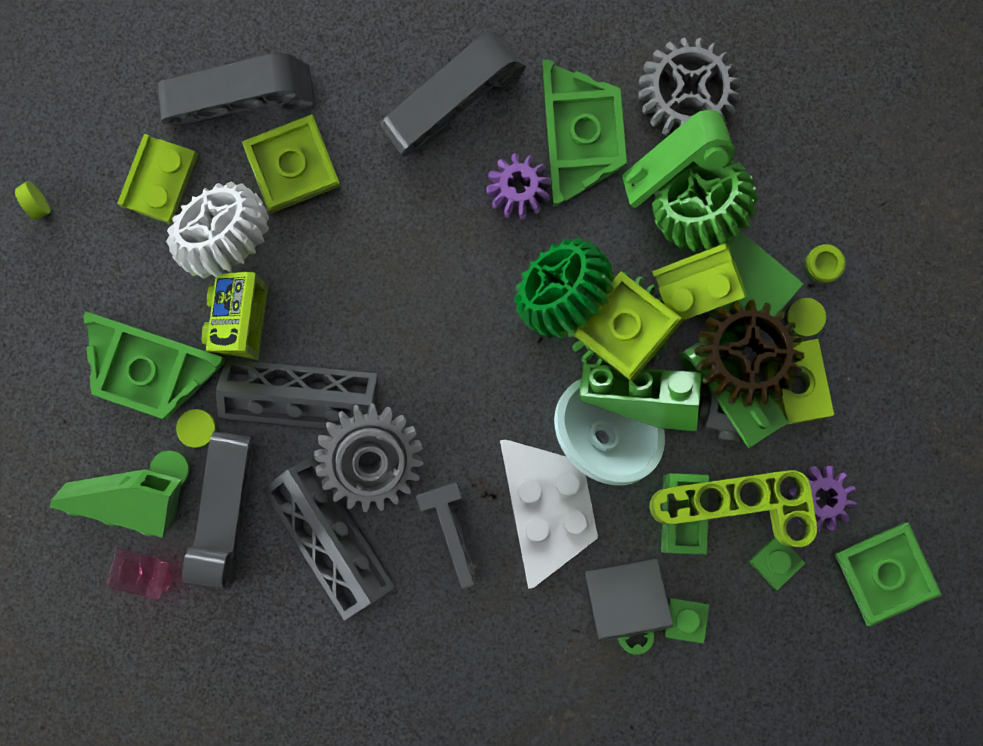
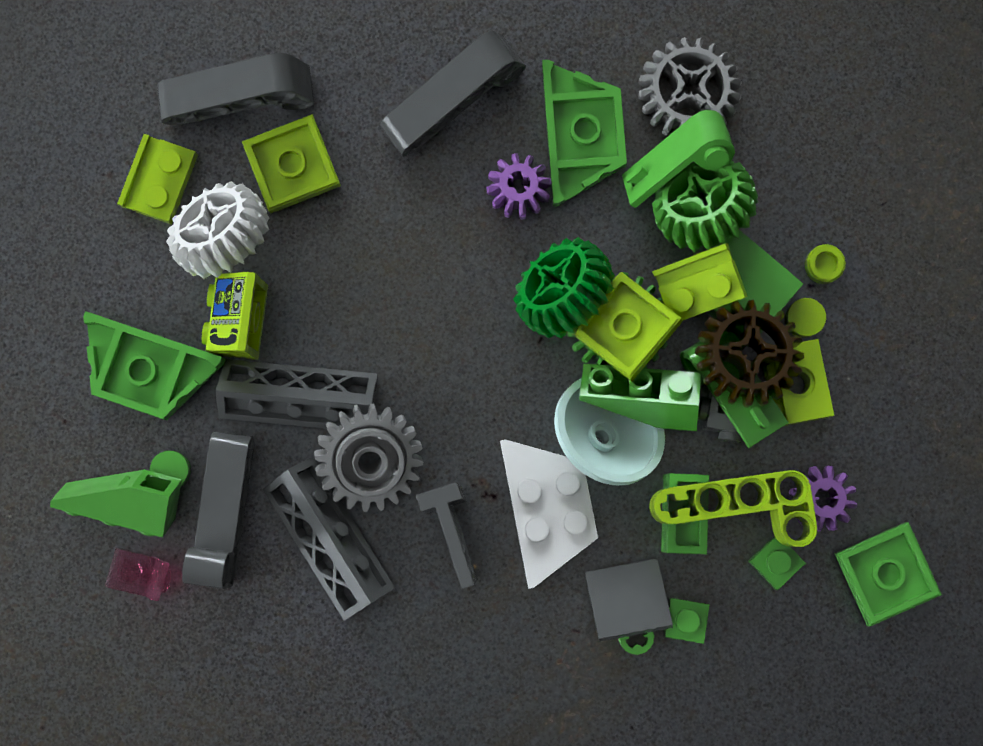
lime tile [15,181,50,220] -> none
lime tile [176,409,217,448] -> none

